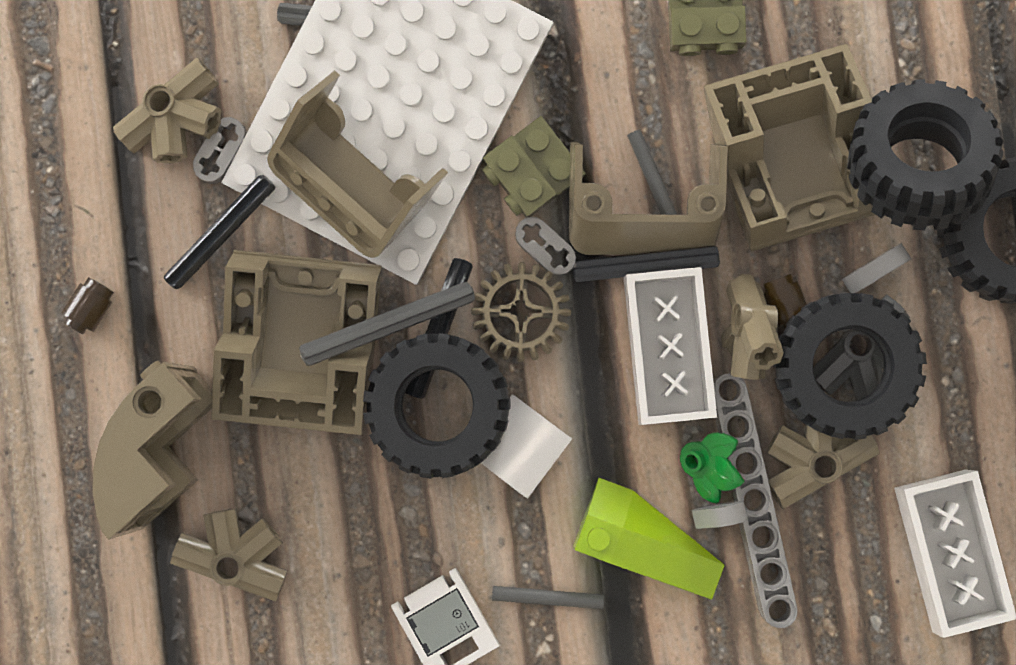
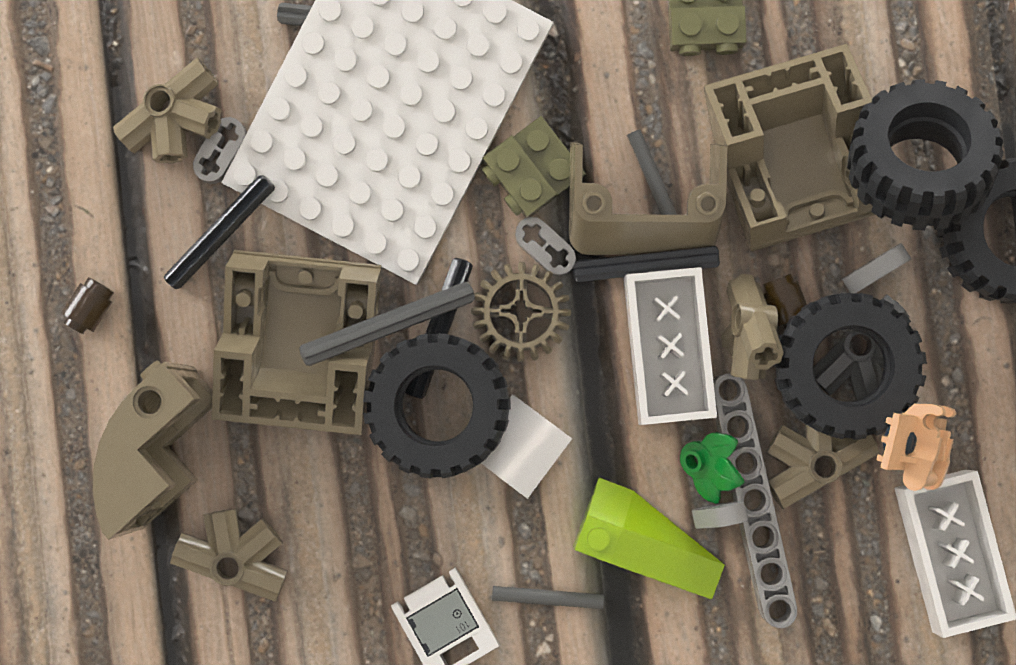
dark tan windscreen [267,70,448,258] -> none
none -> light nougat piece [876,403,956,491]

